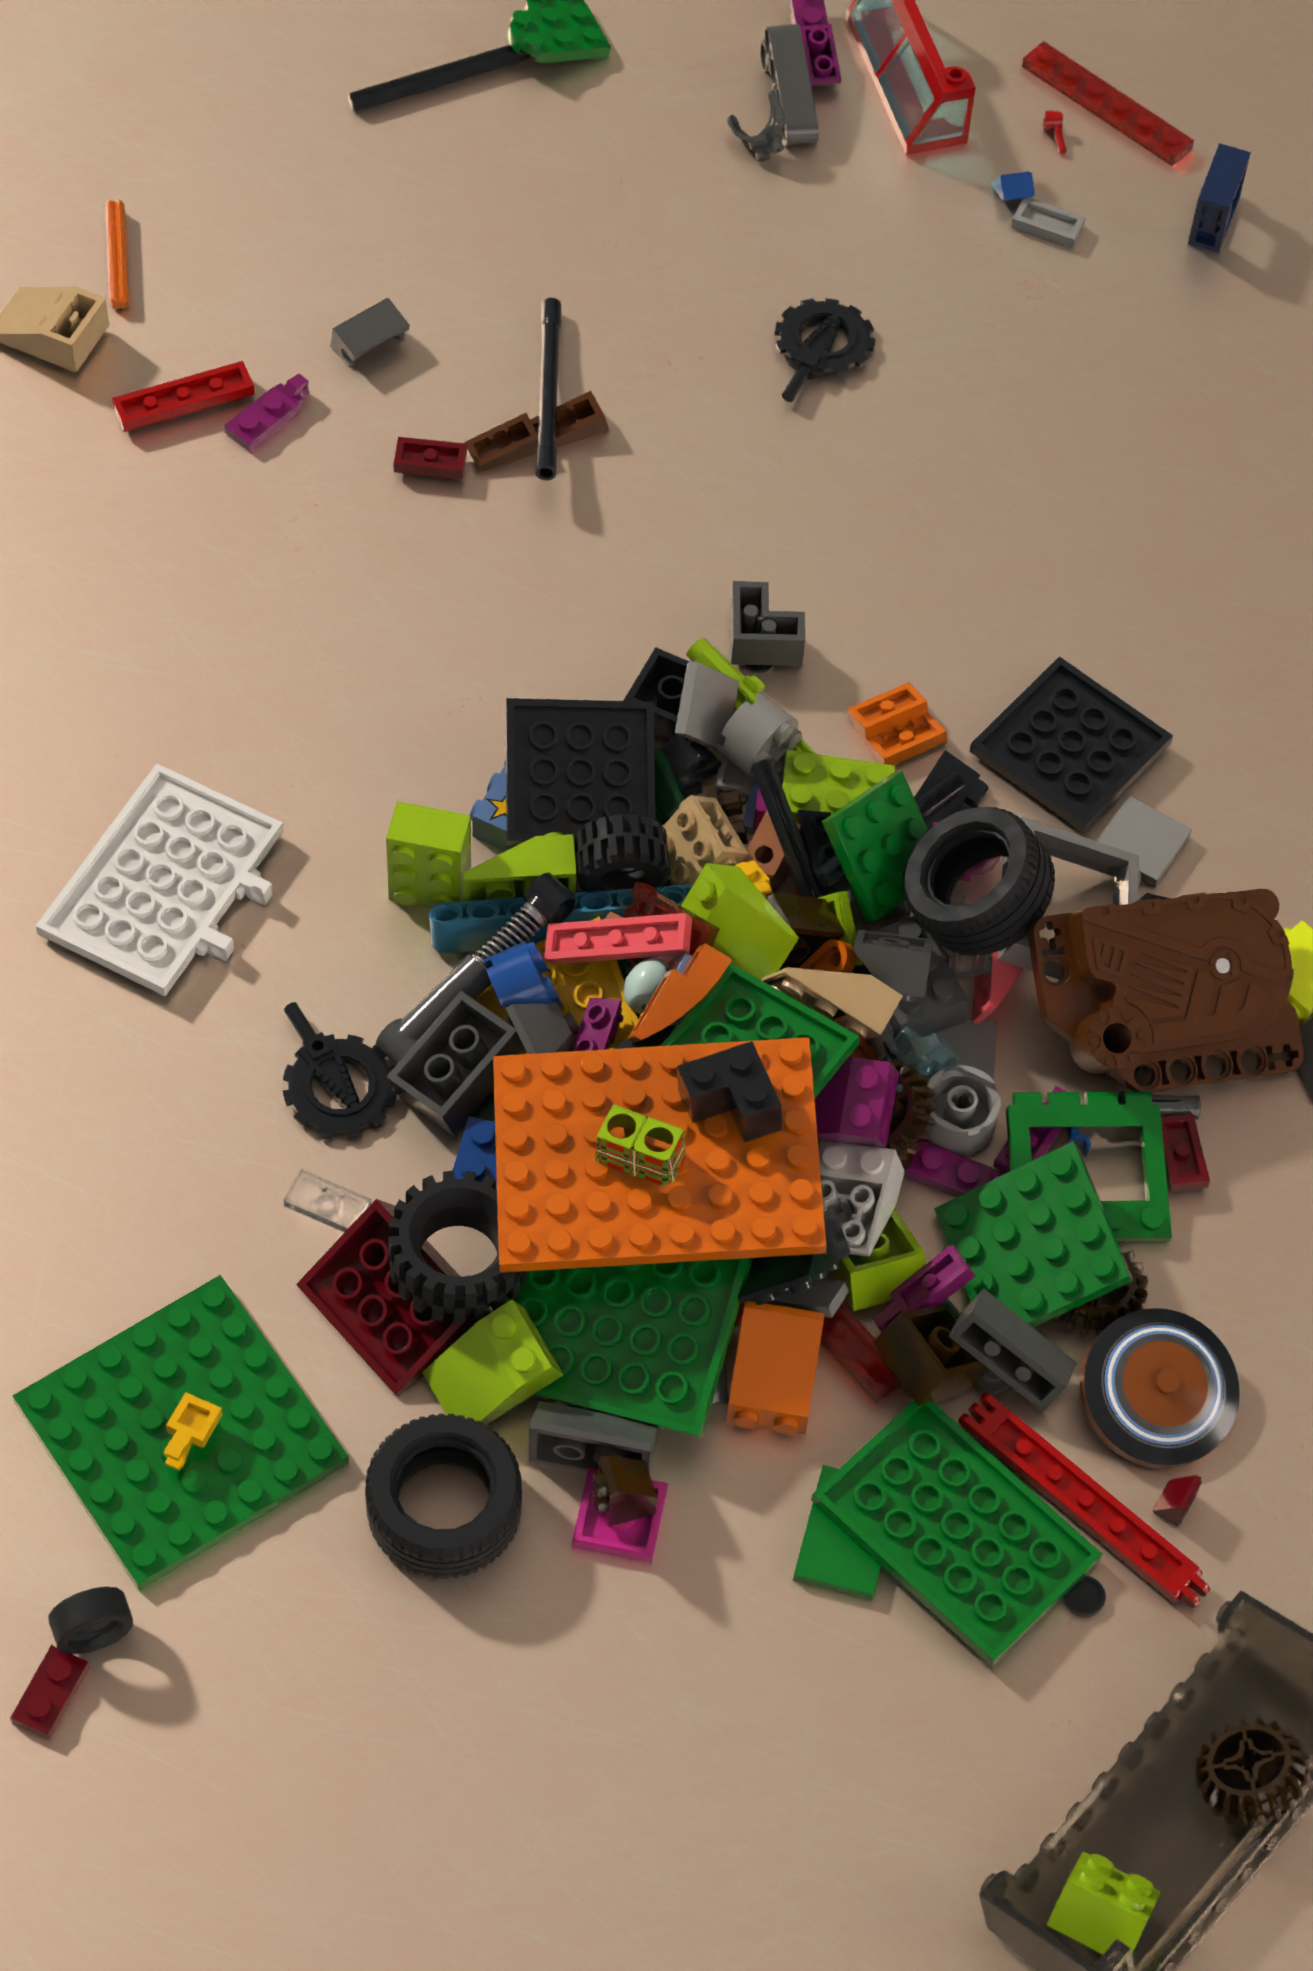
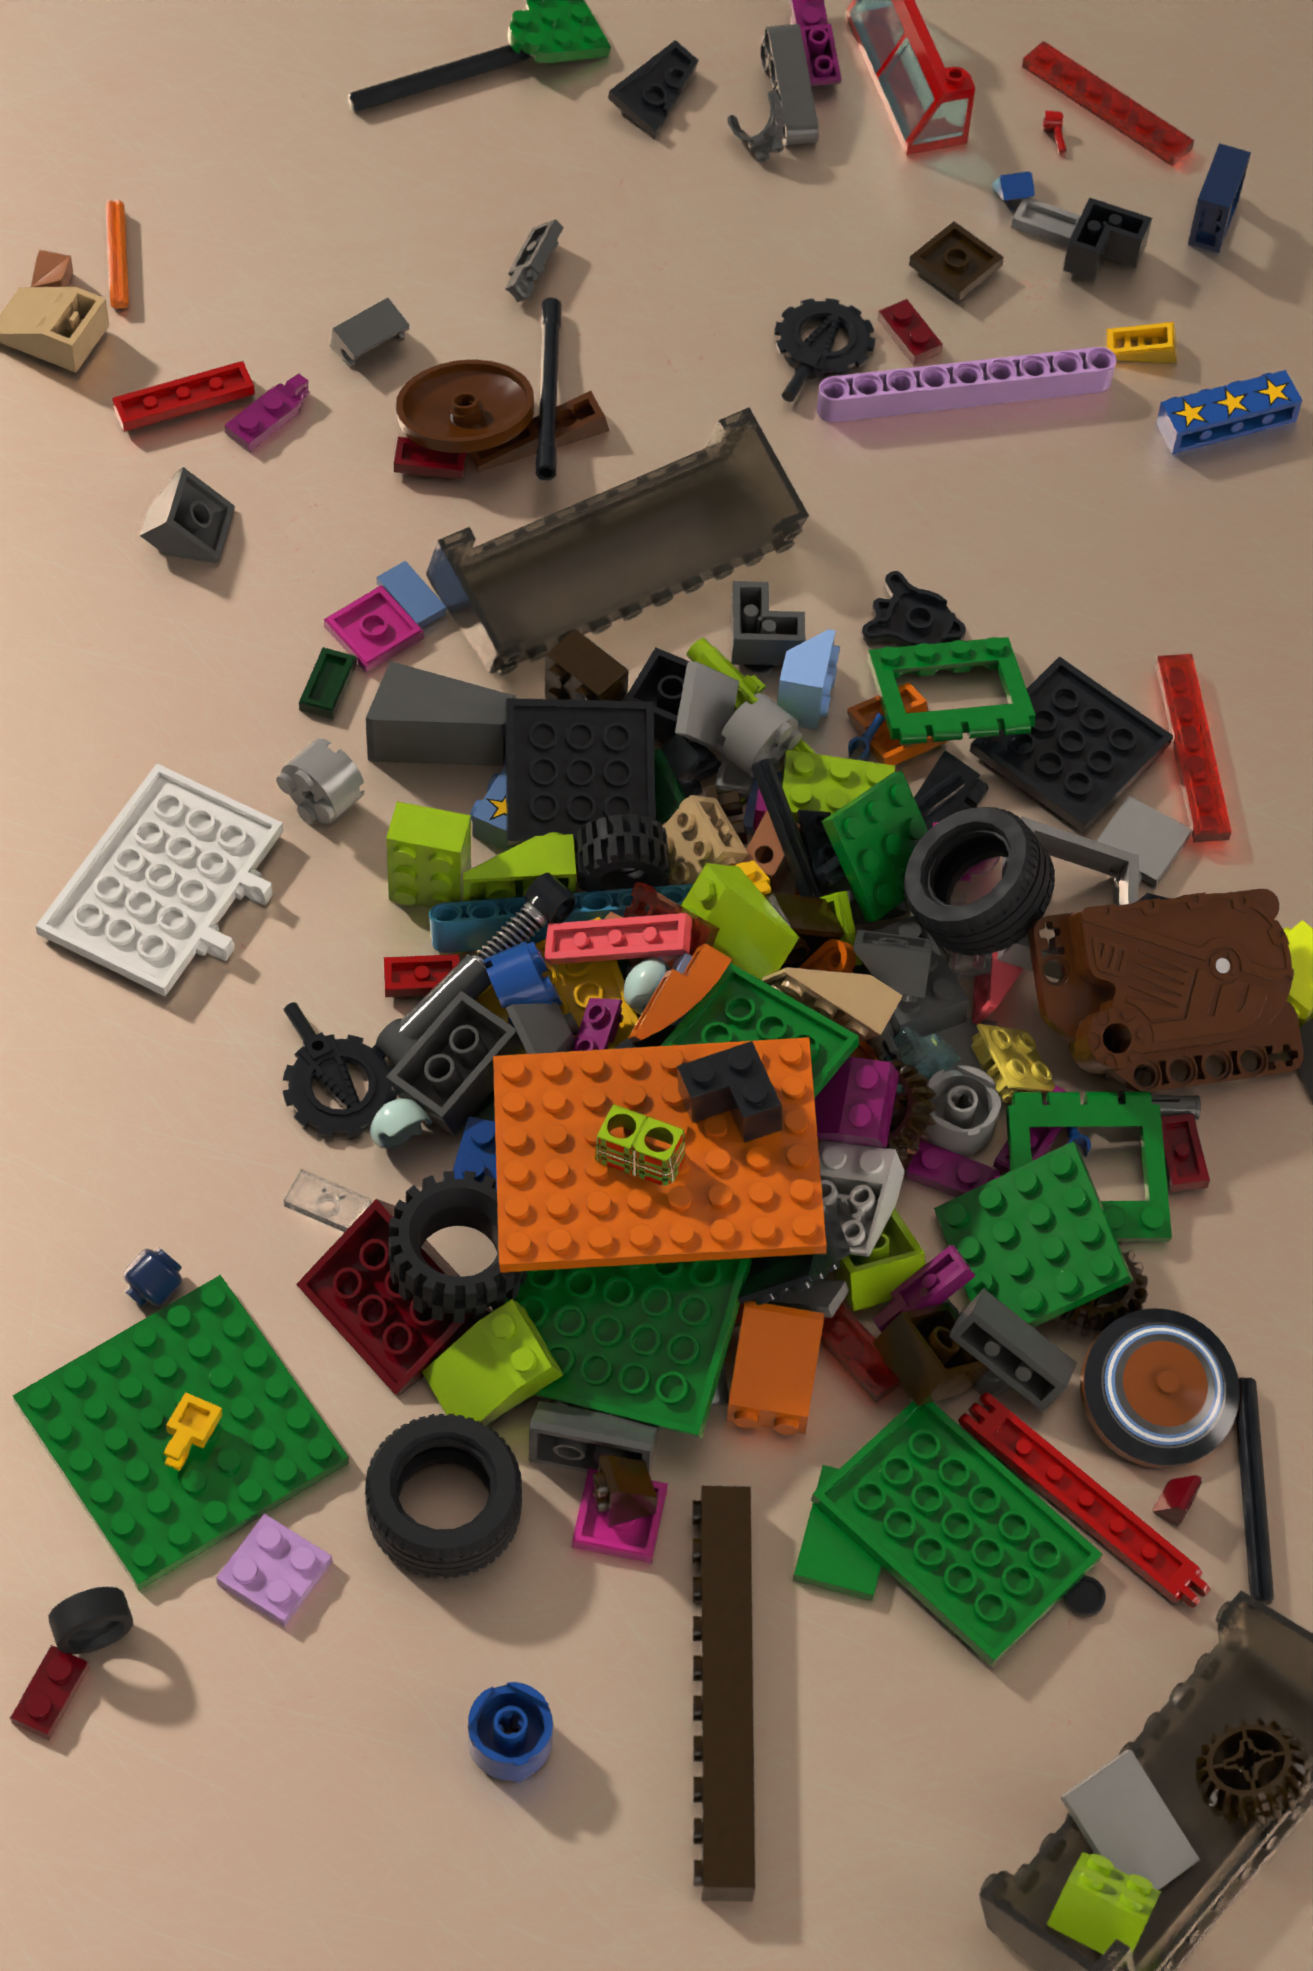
none -> nougat slope [31,250,73,287]
none -> dark blue head [123,1247,182,1307]
none -> dark grey slope [140,467,235,563]
none -> lavender plate [216,1514,332,1627]
none -> light grey brick [276,739,365,824]
none -> dark green tile [299,647,357,719]
none -> dark pink tile [324,585,424,673]
none -> dark grey slope [366,661,515,766]
none -> light aqua hair [370,1098,432,1149]
none -> medium blue tile [376,561,447,629]
none -> red plate [384,954,460,997]
none -> reddish brown dish [396,360,535,453]
none -> clear smoke windscreen [426,407,809,676]
none -> blue brick [468,1682,553,1782]
none -> dark grey hinge [505,219,564,302]
none -> dark brown brick [545,629,629,701]
none -> black wing [608,40,699,139]
none -> dark brown brick [692,1486,755,1901]
none -> light blue slope [777,629,840,730]
none -> lavender beam [817,347,1116,422]
none -> blue hand [848,713,885,761]
none -> black tile [861,571,966,647]
none -> green hinge [868,637,1036,745]
none -> dark red plate [877,299,943,365]
none -> dark brown plate [909,221,1004,301]
none -> light yellow hinge [971,1024,1055,1103]
none -> light grey tile [1060,1750,1200,1890]
none -> black brick [1063,197,1152,281]
none -> yellow slope [1106,322,1177,363]
none -> clear red plate [1155,654,1232,843]
none -> blue brick [1156,370,1302,454]
none -> black axle [1236,1377,1274,1606]

